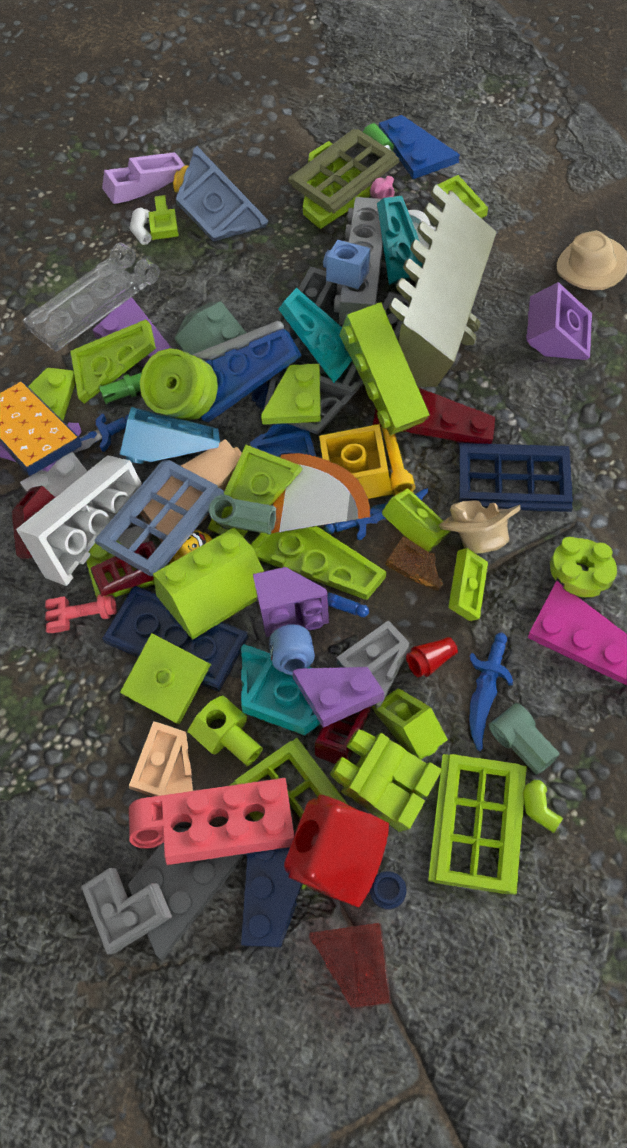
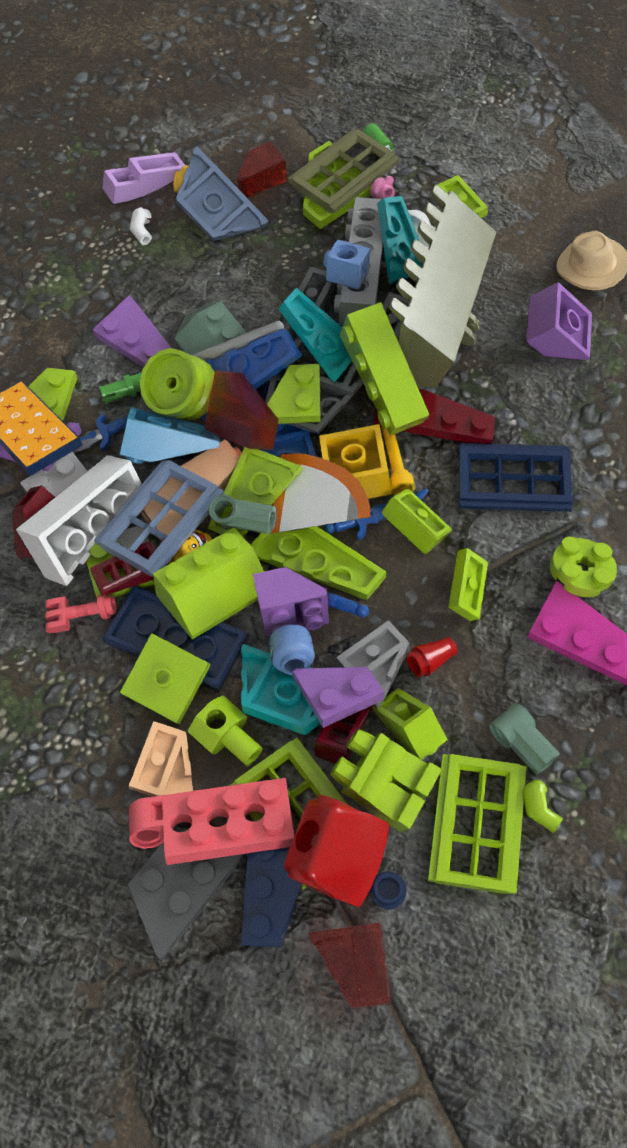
clear hinge [22,243,160,352] -> none
lime wing [70,319,156,404] -> none
light grey tile [81,868,172,954] -> none
lime plate [148,195,179,240] -> none
blue wing [379,115,460,179] -> none
clear orange slope [385,536,443,591] -> none
tan hat [438,501,520,553] -> none
blue piece [469,633,513,751] -> none
none -> clear red slope [205,370,279,450]
none -> clear red slope [237,142,287,198]

